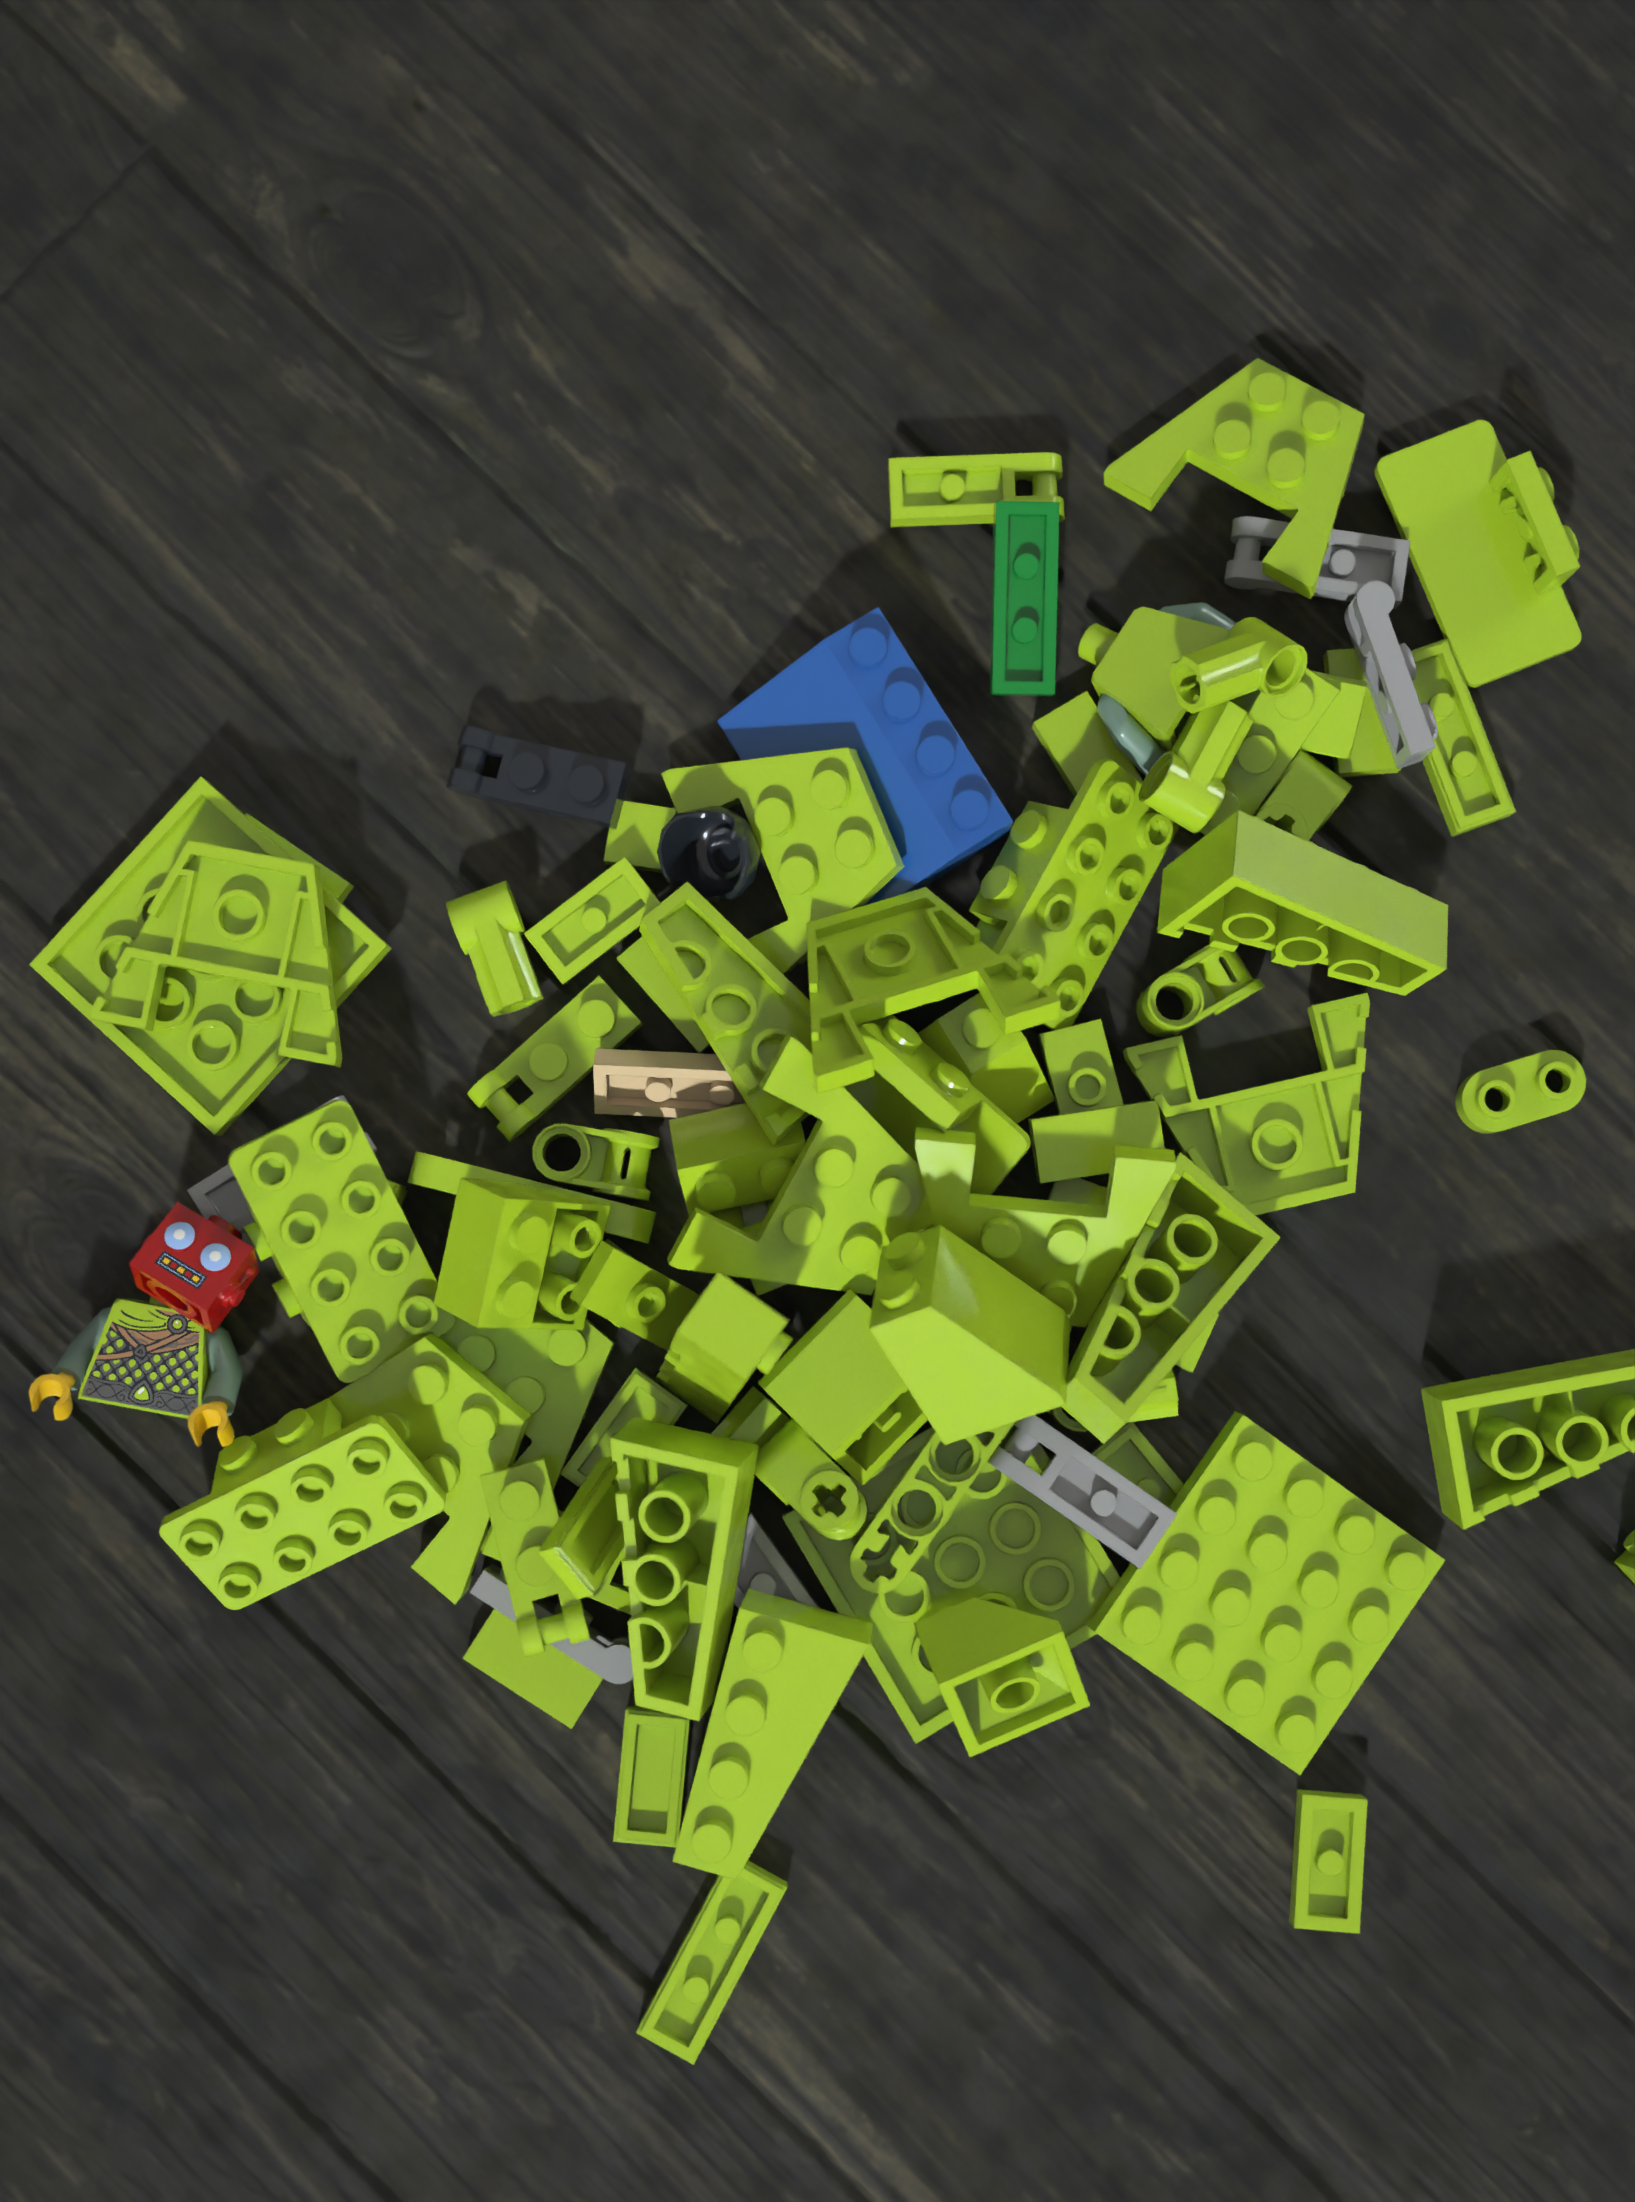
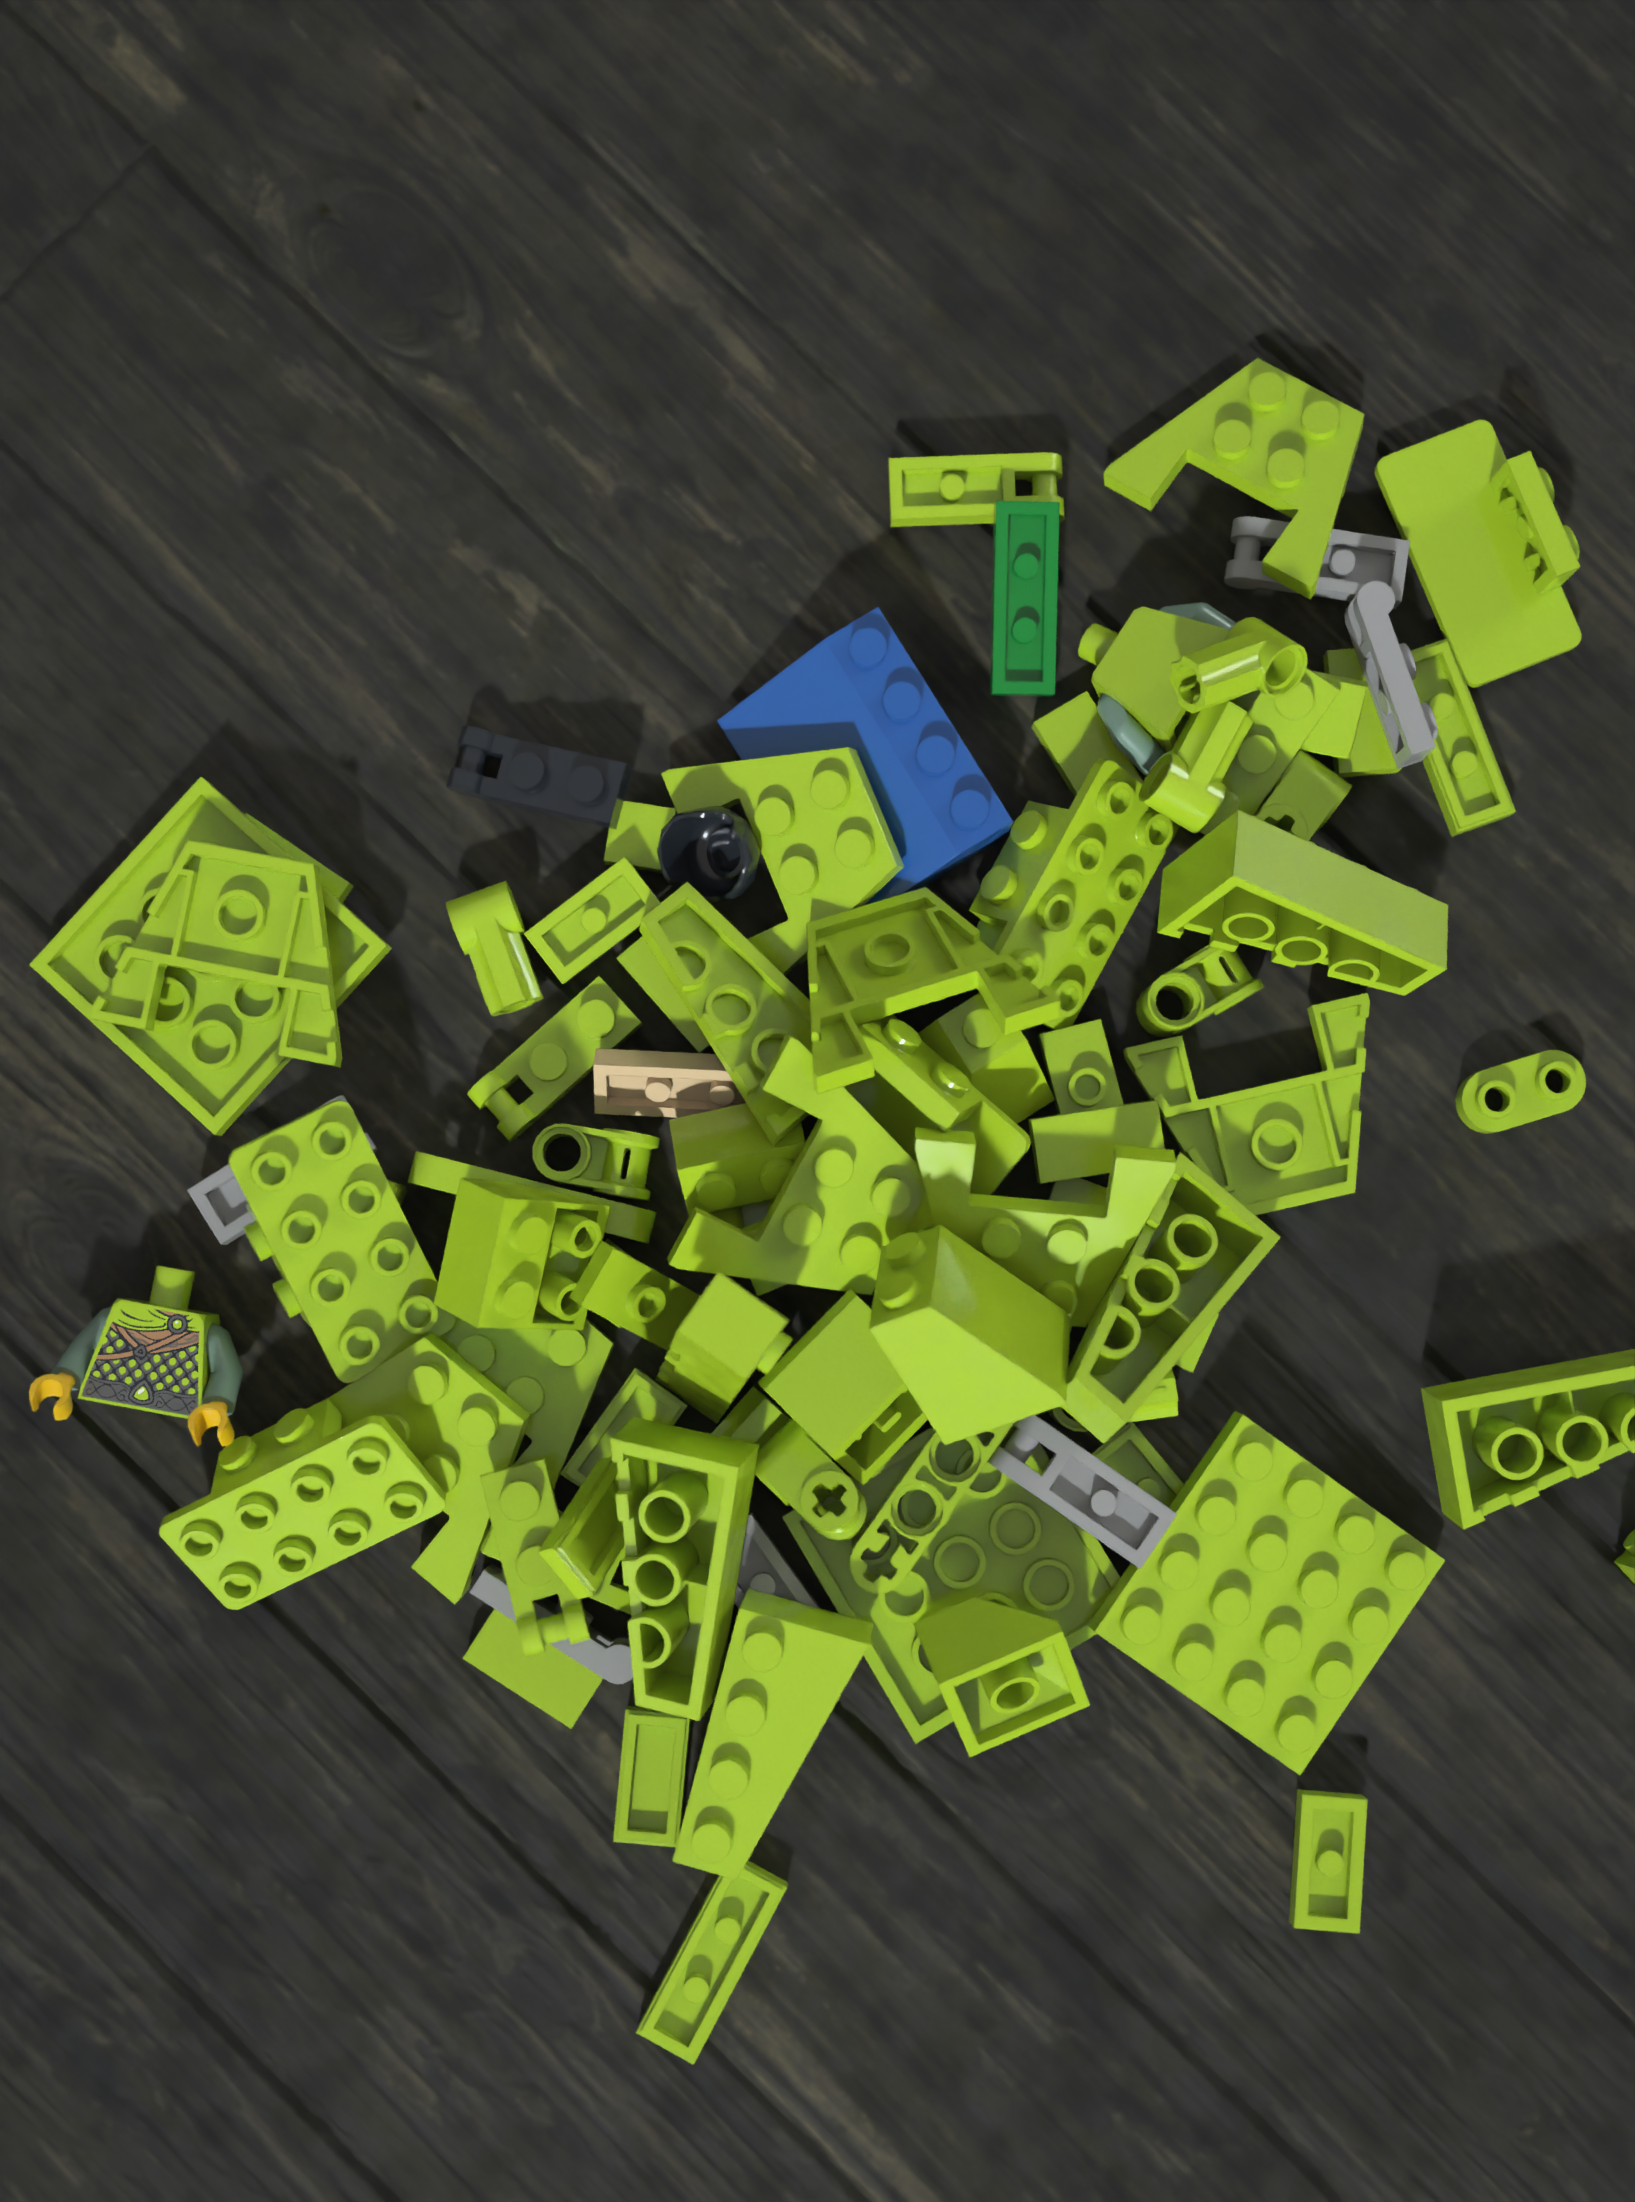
red head [129,1202,259,1333] -> none

